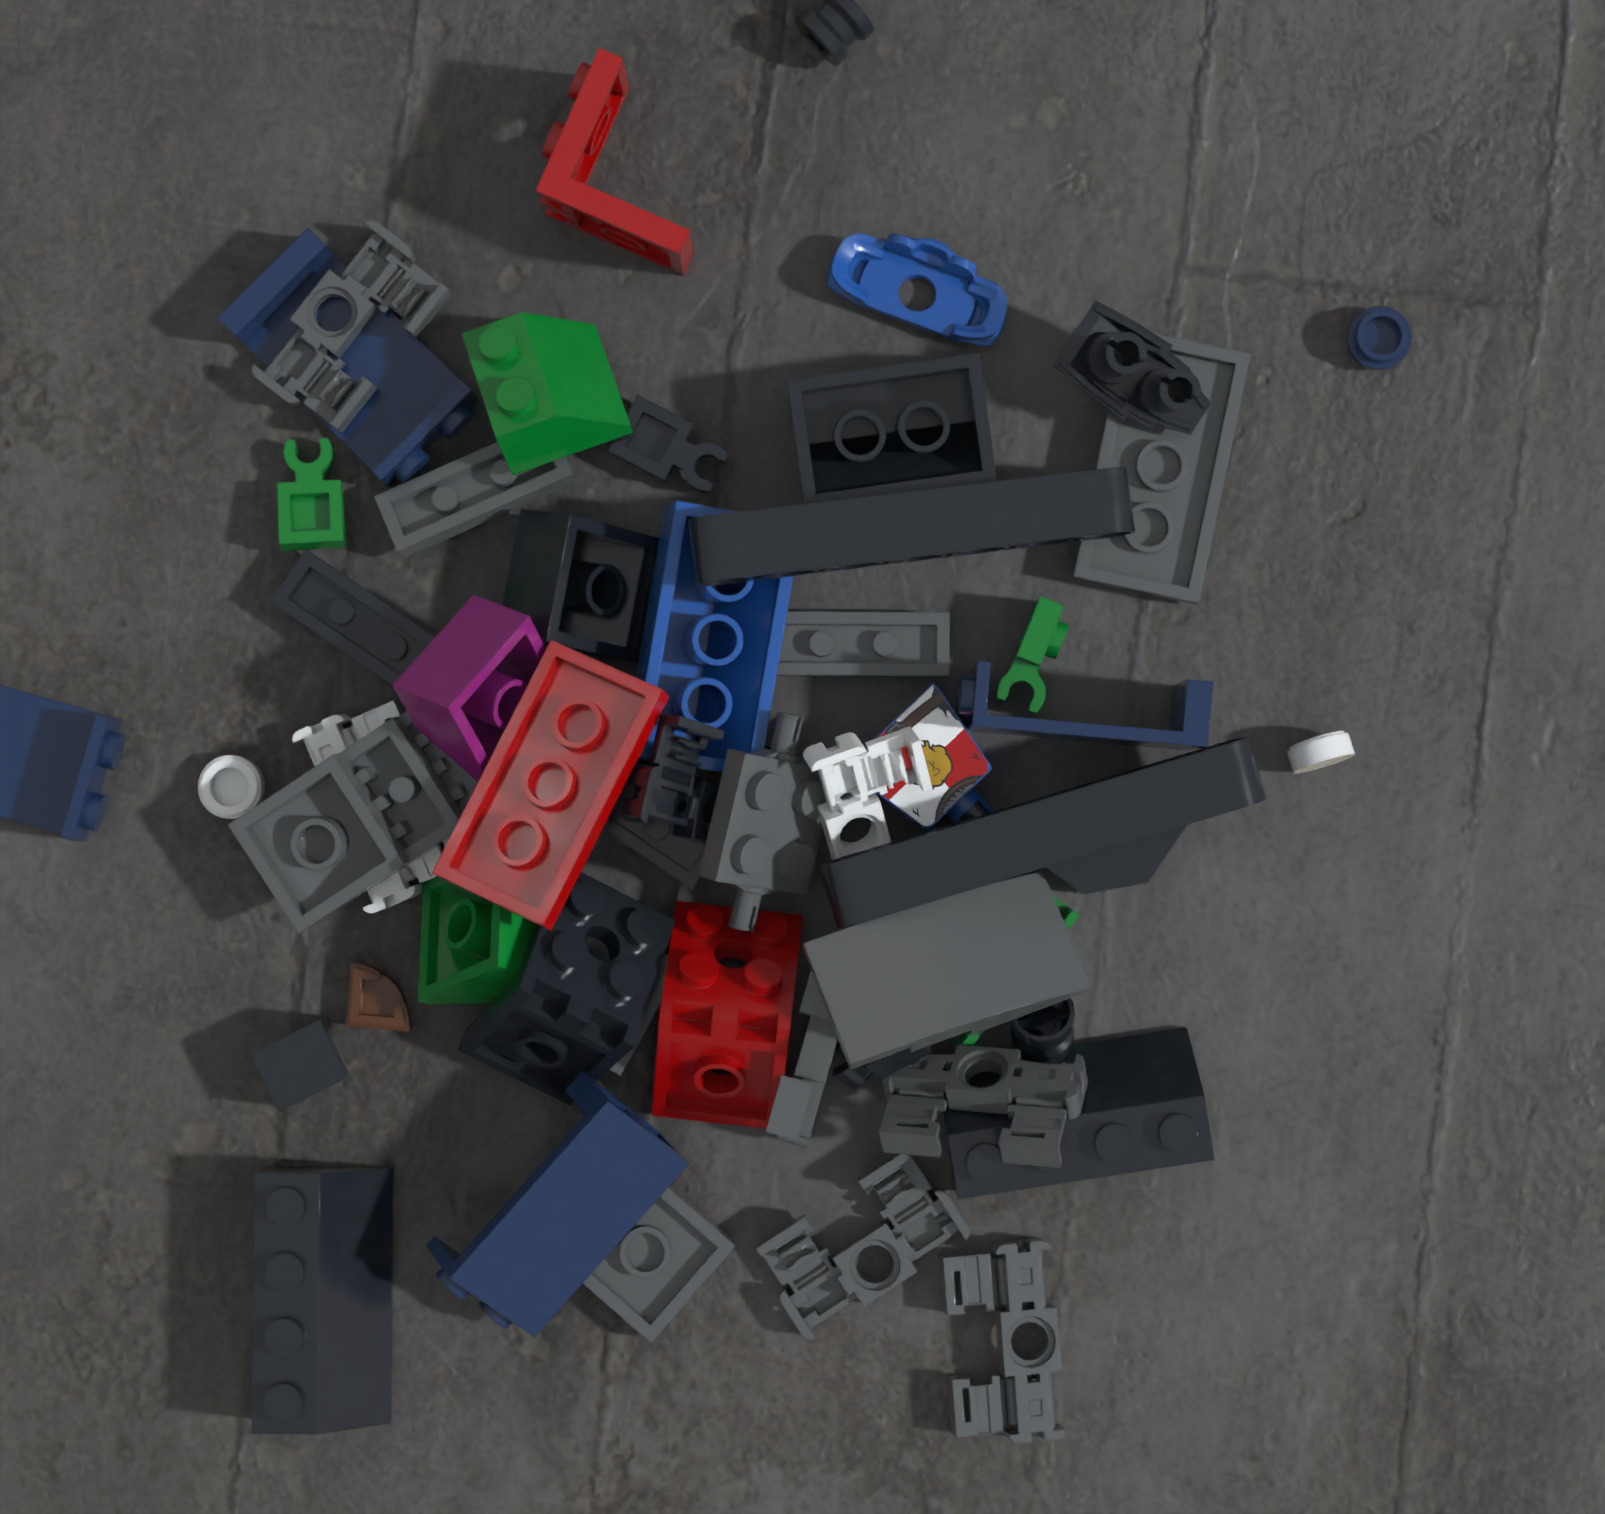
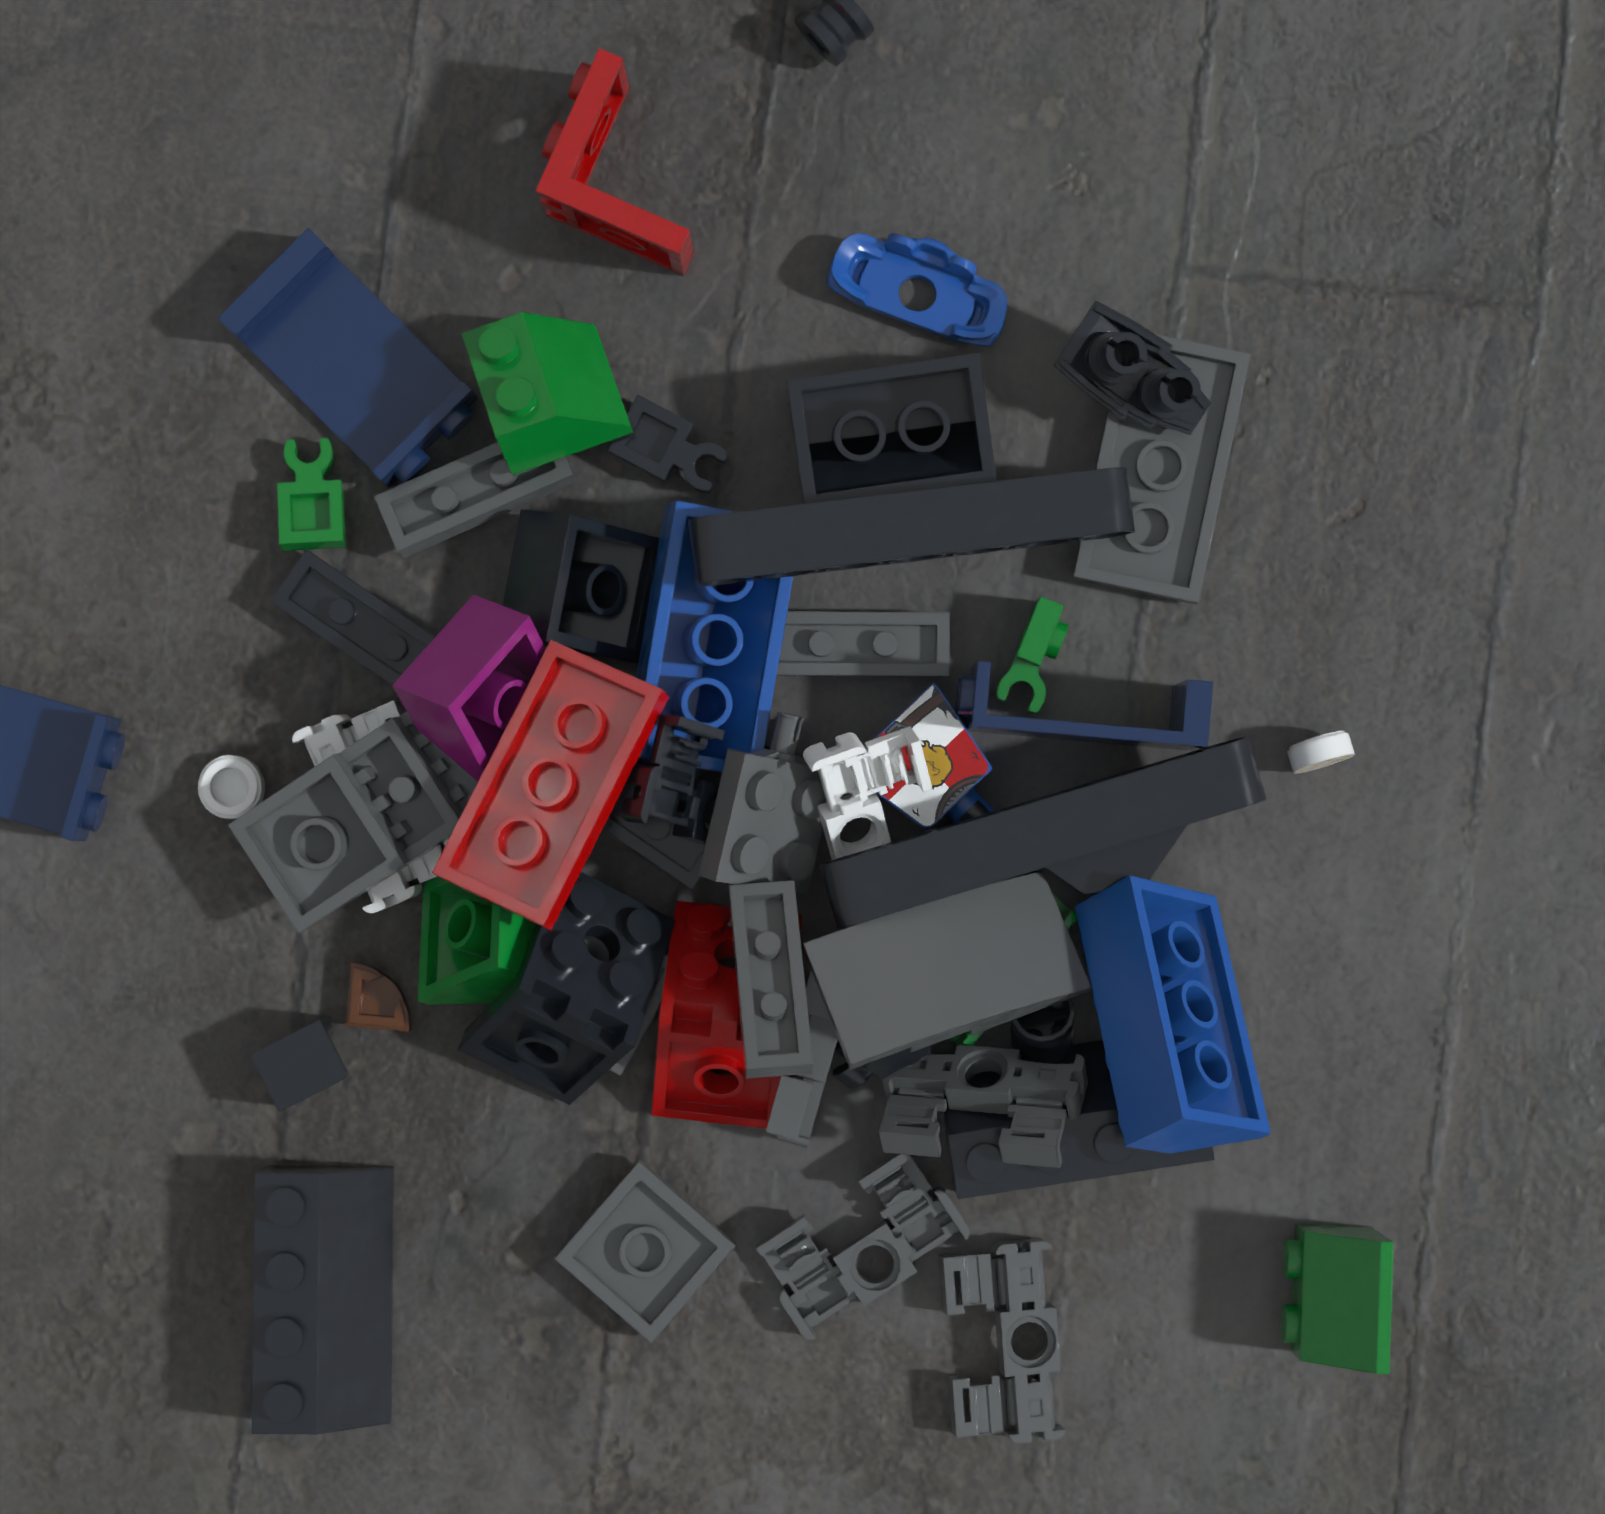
dark grey piece [252,220,452,433] -> none
dark blue panel [426,1071,689,1337] -> none
dark blue plate [1347,306,1411,371] -> none
none -> dark grey plate [729,880,813,1078]
none -> blue slope [1075,875,1271,1154]
none -> green slope [1281,1224,1394,1375]

